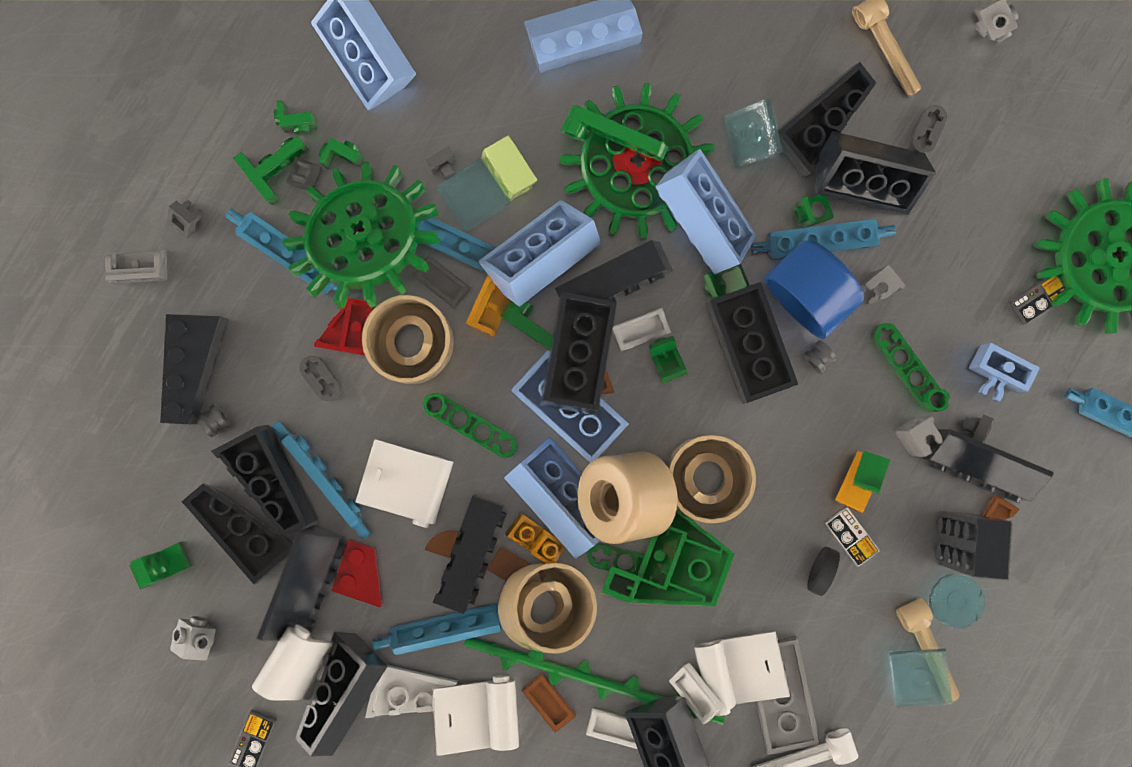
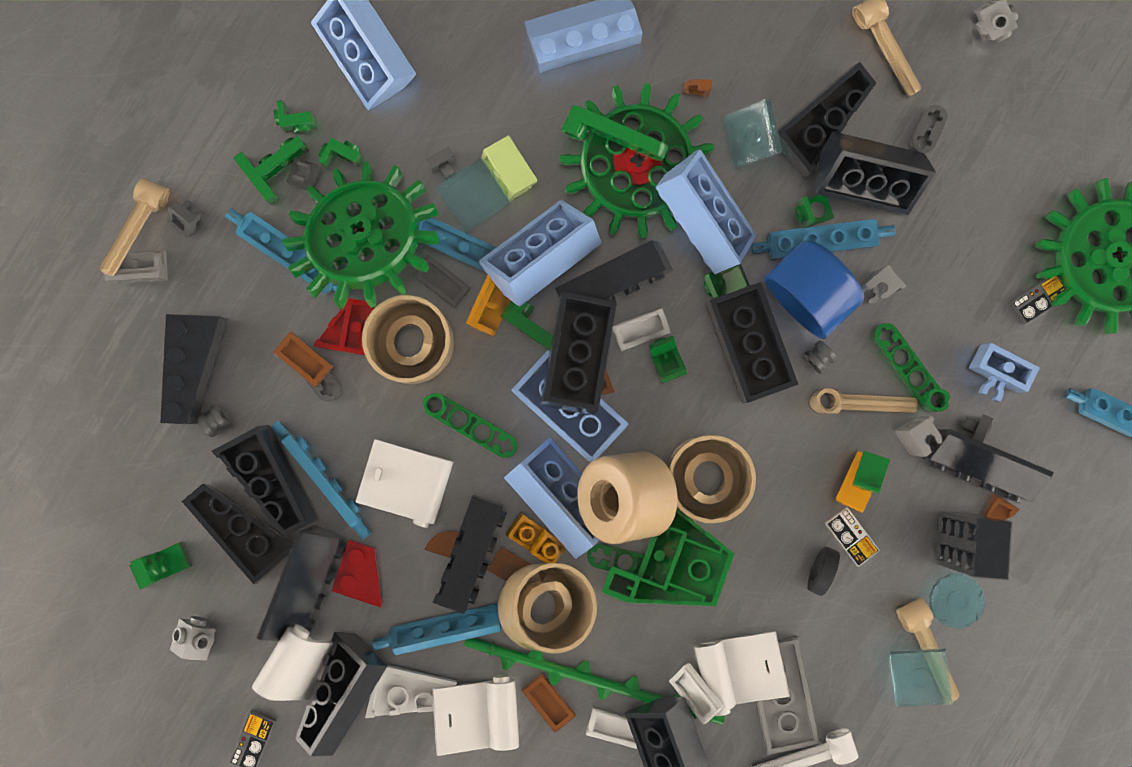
none -> tan axle [100,178,170,276]
none -> dark orange tile [273,331,334,387]
none -> dark orange tile [682,79,712,97]
none -> tan axle [810,388,918,414]

